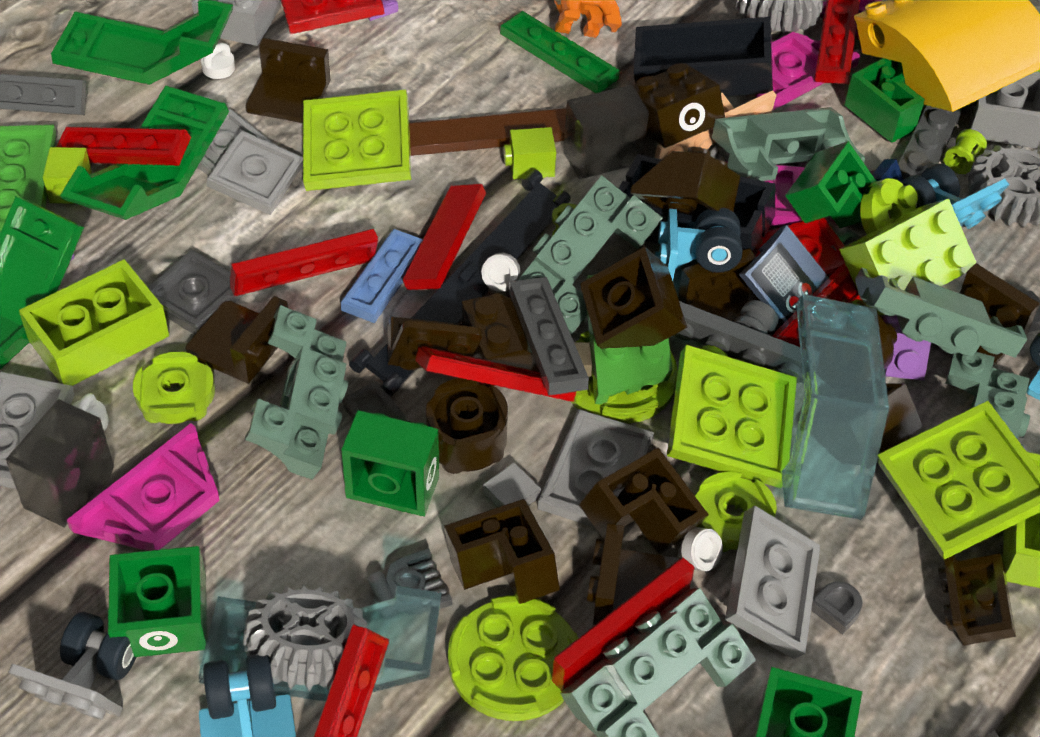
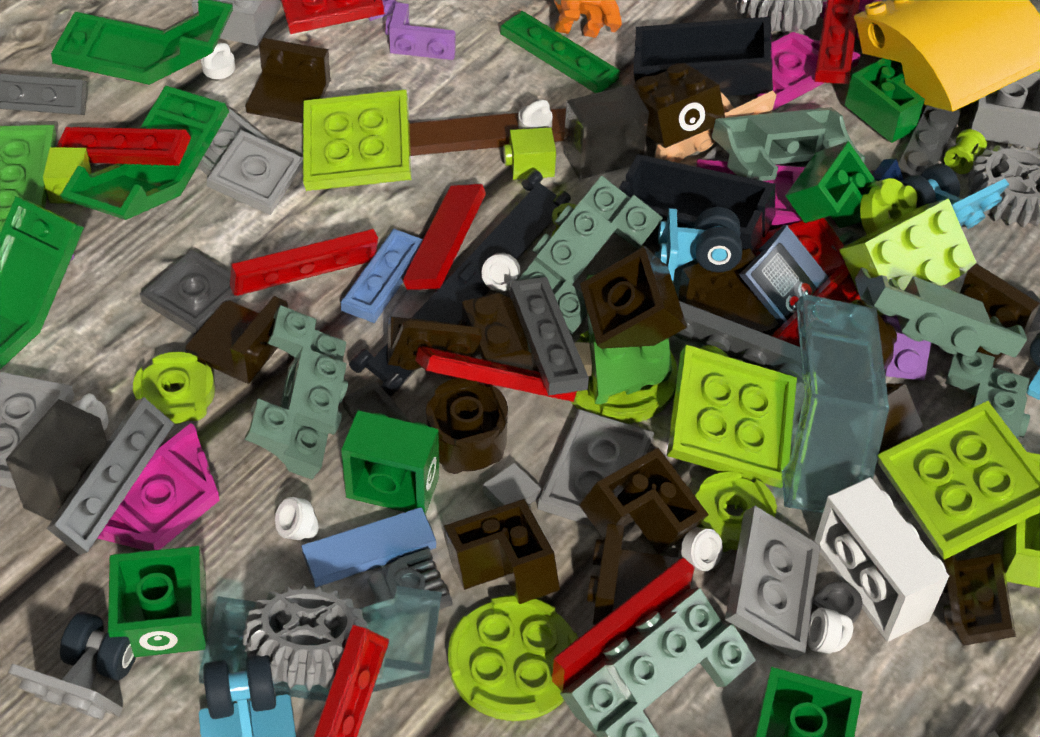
lime brick [19,259,169,386] -> none
dark brown slope [631,147,740,217] -> none
dark grey wheel [733,300,779,335] -> none
none -> plate [46,397,174,555]
none -> white tile [275,497,319,540]
none -> medium blue tile [301,507,436,588]
none -> medium lavender bracket [385,2,456,60]
none -> white tile [518,100,553,129]
none -> white tile [807,608,854,654]
none -> white brick [814,477,949,642]

